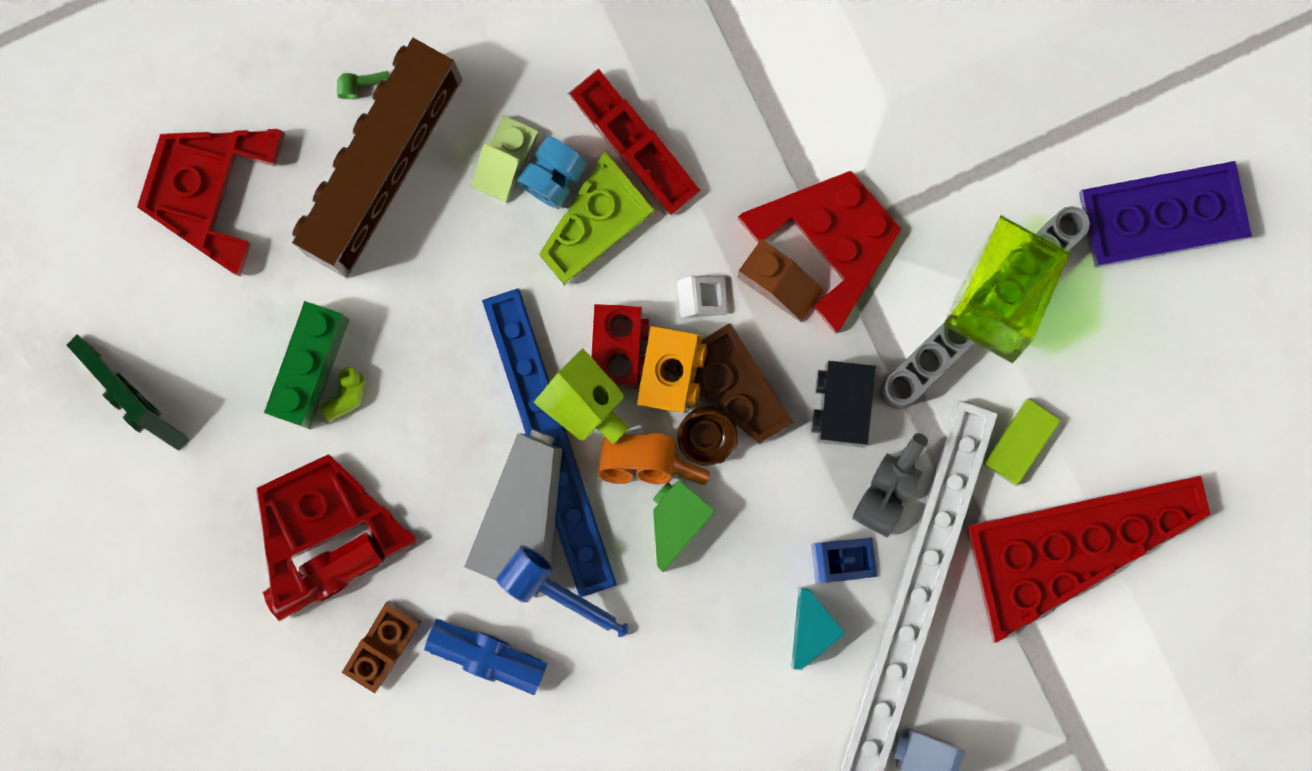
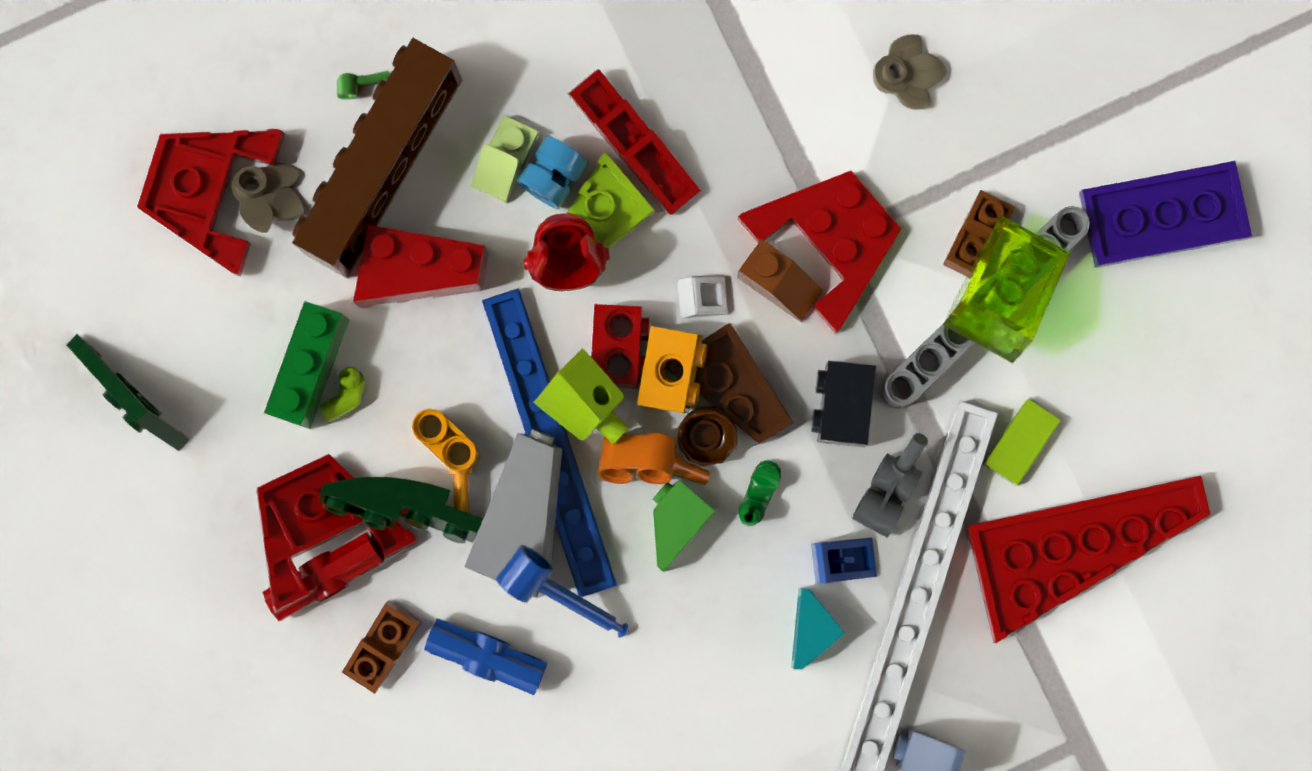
none -> dark tan plate [231,163,304,233]
none -> dark green slope [318,477,483,543]
none -> red wedge [353,225,489,308]
none -> light orange beam [412,408,480,514]
none -> red helmet [523,213,610,292]
none -> green piece [738,460,781,526]
none -> dark tan plate [873,34,947,110]
none -> dark orange slope [943,190,1015,282]

